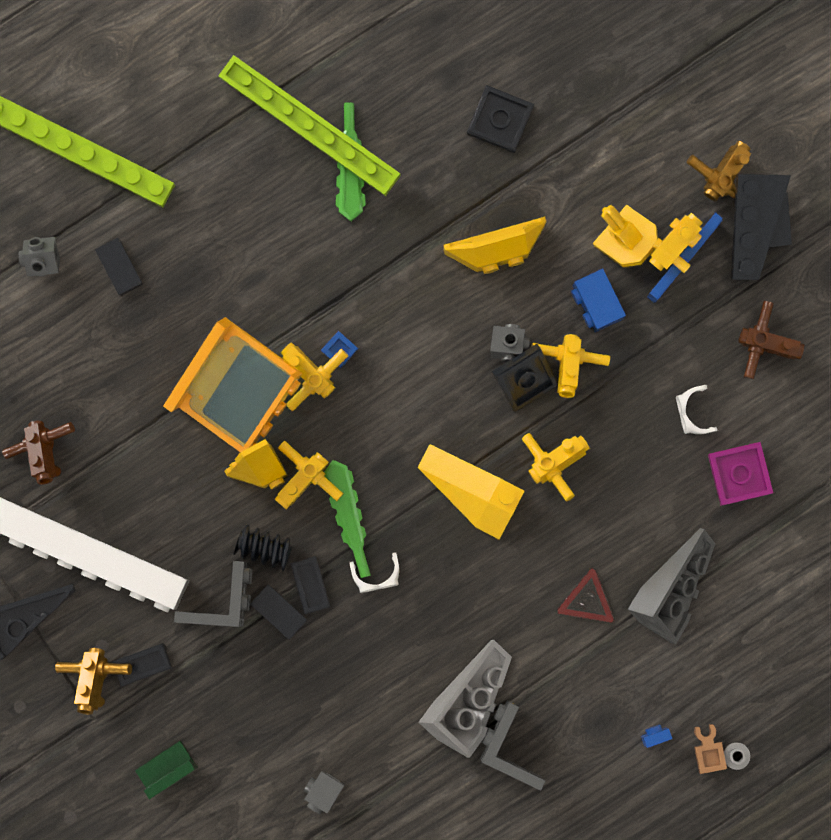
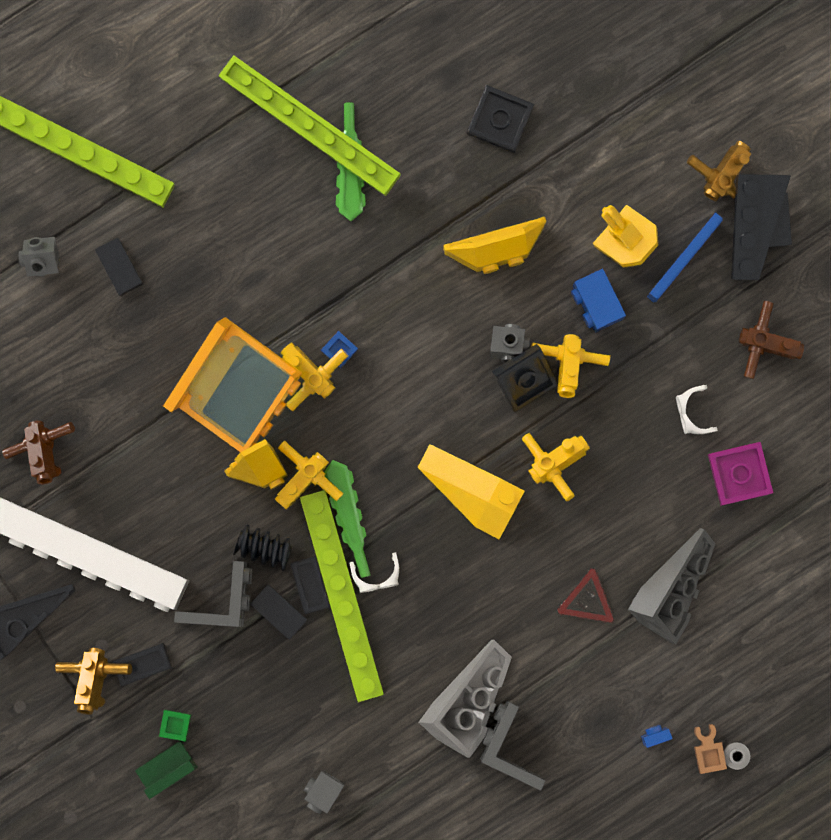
yellow piece [649,213,703,273] -> none
none -> green plate [159,710,191,741]
none -> lime plate [300,490,384,702]

